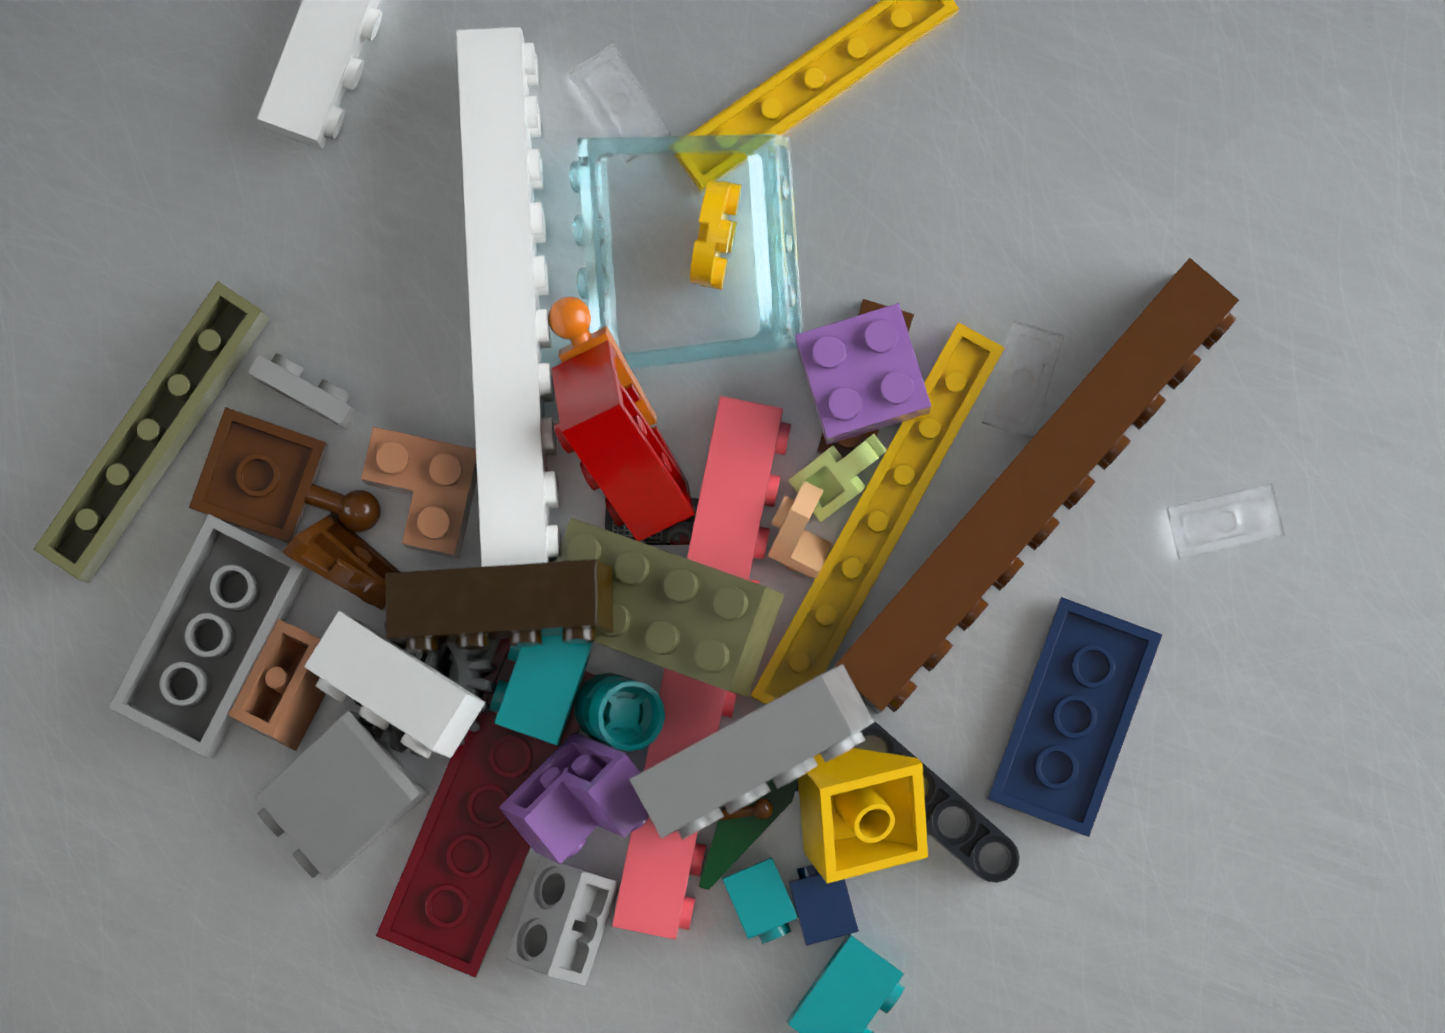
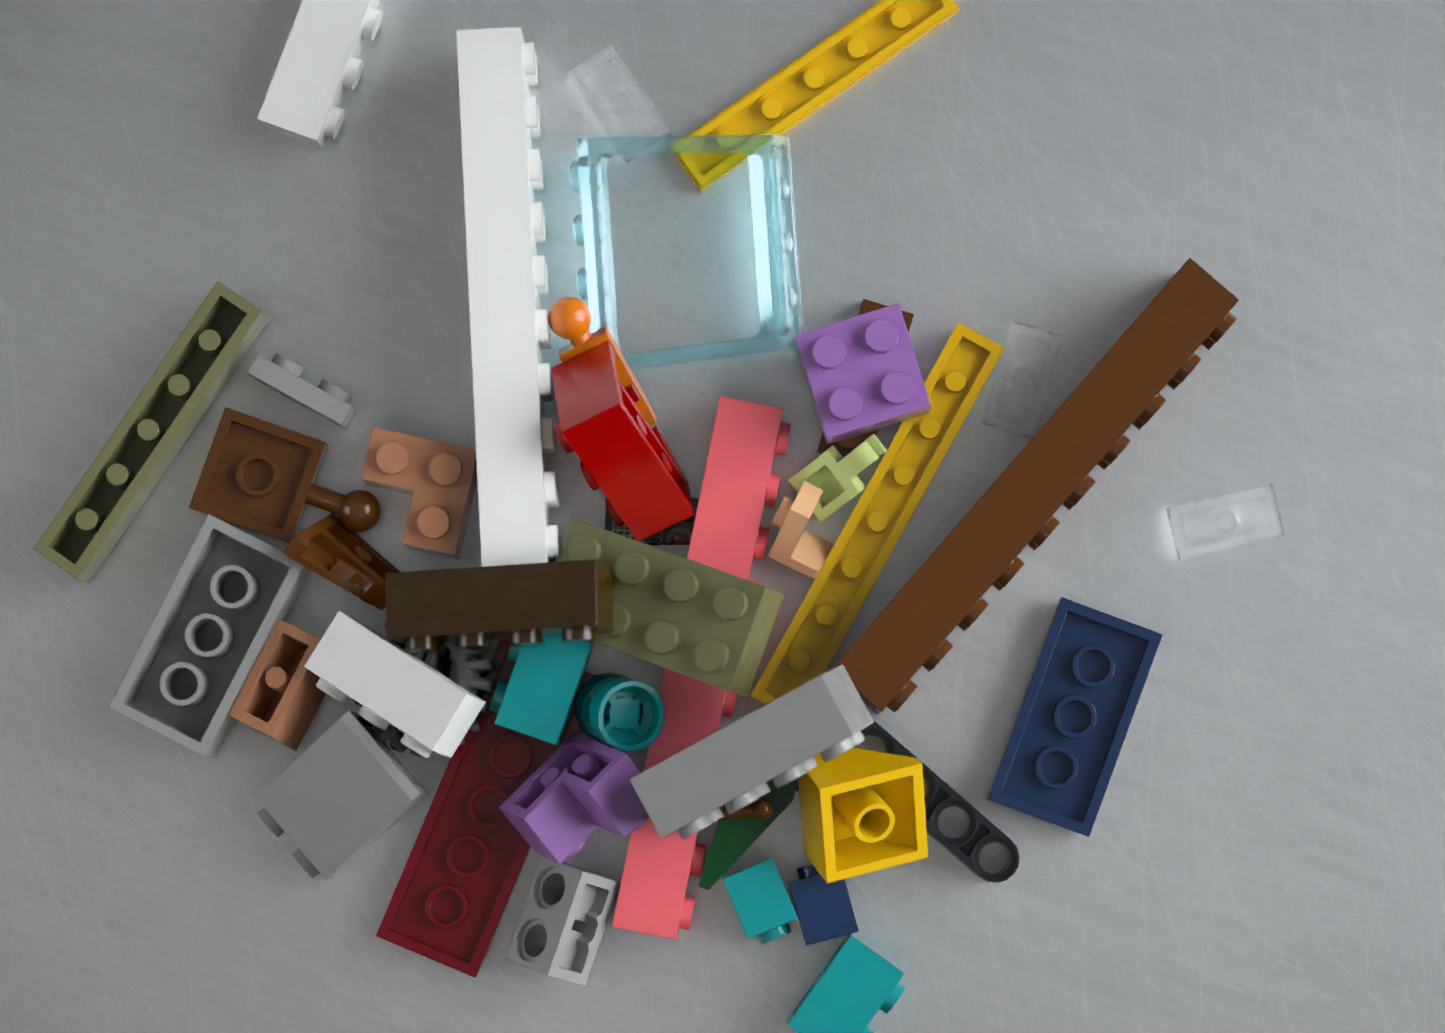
yellow plate [690,180,742,290] -> none

